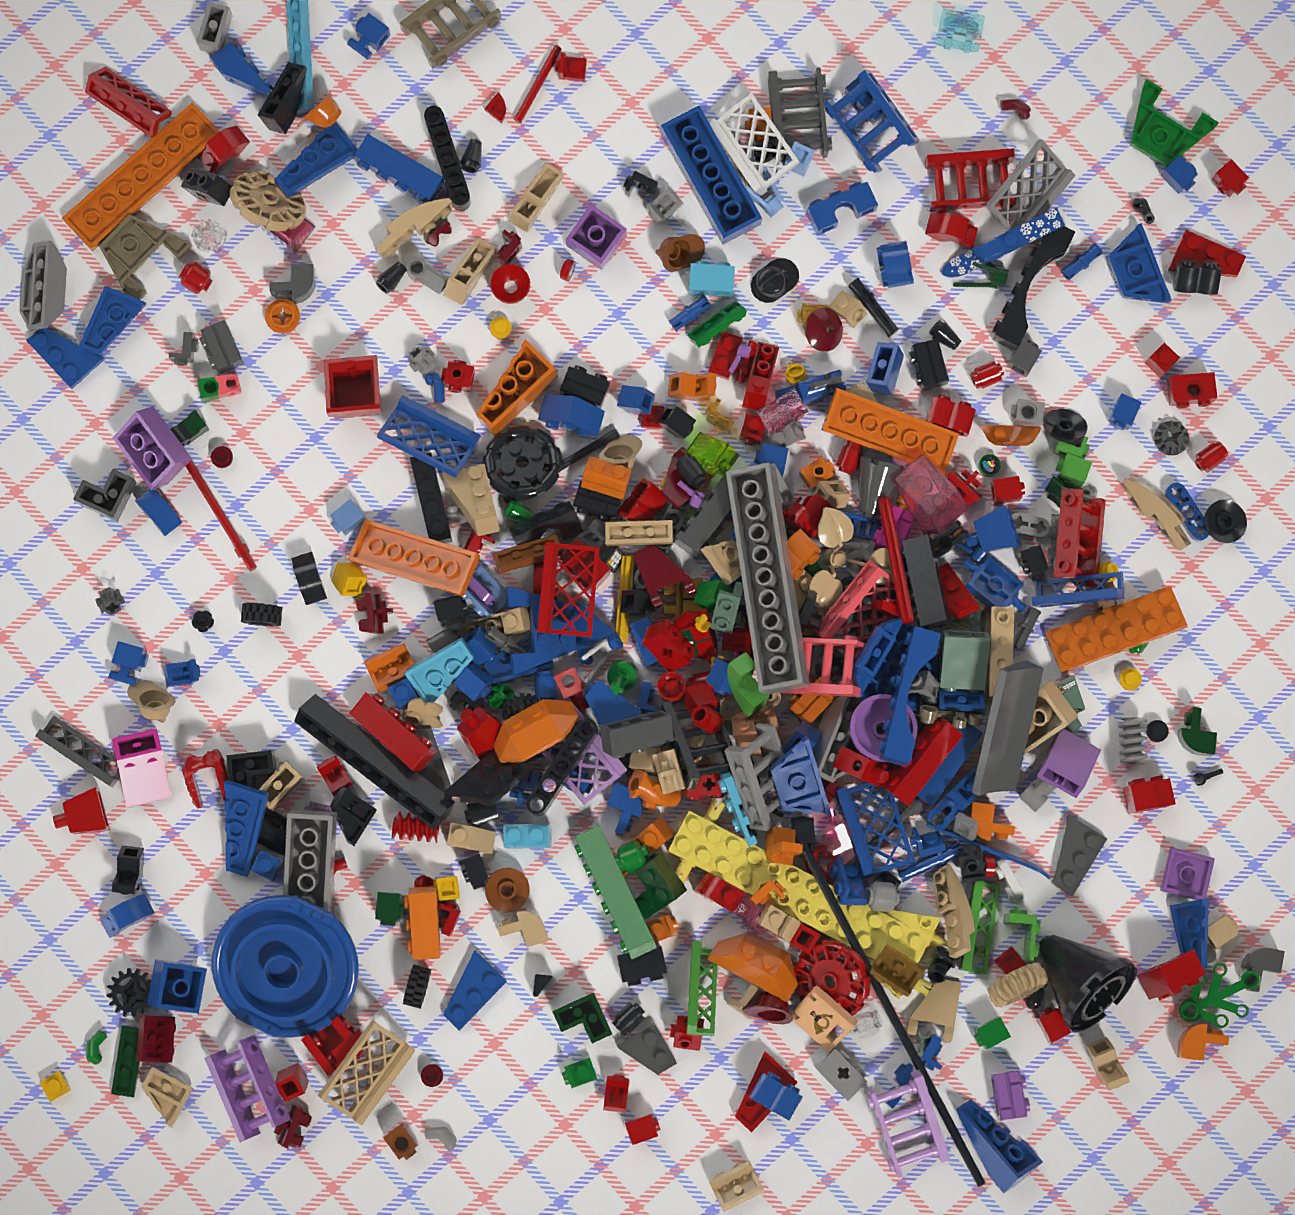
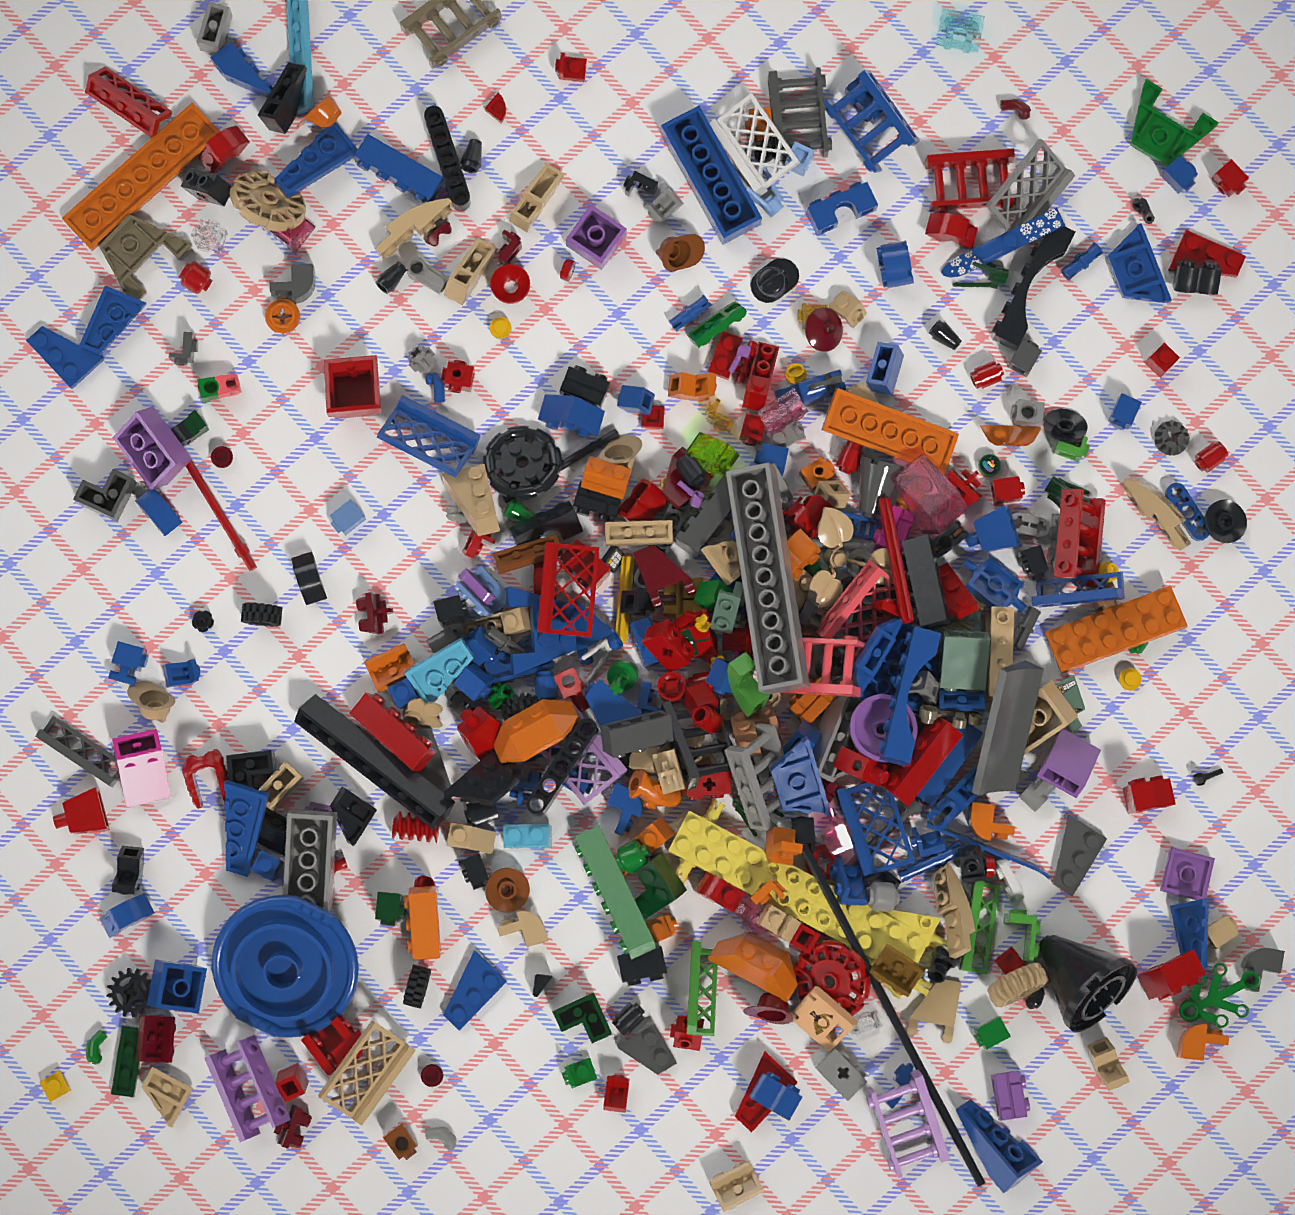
light grey wedge [19,240,67,330] -> none
dark grey gear [95,587,125,615] -> none
dark grey brick [199,320,244,374] -> none
red bracket [317,756,353,797] -> none
yellow panel [331,562,367,596] -> none
blue brick [347,13,391,60] -> none
orange plate [348,519,480,597] -> none
black arch [410,452,453,544] -> none
yellow plate [433,876,460,902] -> none
red bracket [438,901,461,937] -> none
orange wedge [476,339,558,436] -> none
red bar [514,45,562,124] -> none
dark grey bracket [573,518,605,553] -> none
red brick [625,1114,661,1145] -> none
black brick [656,404,696,439] -> none
medium azure brick [689,261,735,297] -> none
medium azure wing [718,771,757,846] -> none
tan tile [726,984,763,1019] -> none
black pin [848,278,899,338] -> none
black brick [908,338,949,391] -> none
sand green hand [915,1029,931,1056] -> none
blue bracket [919,1034,943,1071] -> none
red brick [926,395,976,437] -> none
light grey tile [953,812,978,841] -> none
blue hand [957,542,987,561] -> none
red brick [1036,1006,1072,1043] -> none
bright green brick [1055,453,1092,487] -> none
light grey piece [1118,717,1148,764] -> none
black plate [1146,720,1169,742] -> none
red brick [1167,372,1218,409] -> none
dark green brick [1177,707,1217,757] -> none

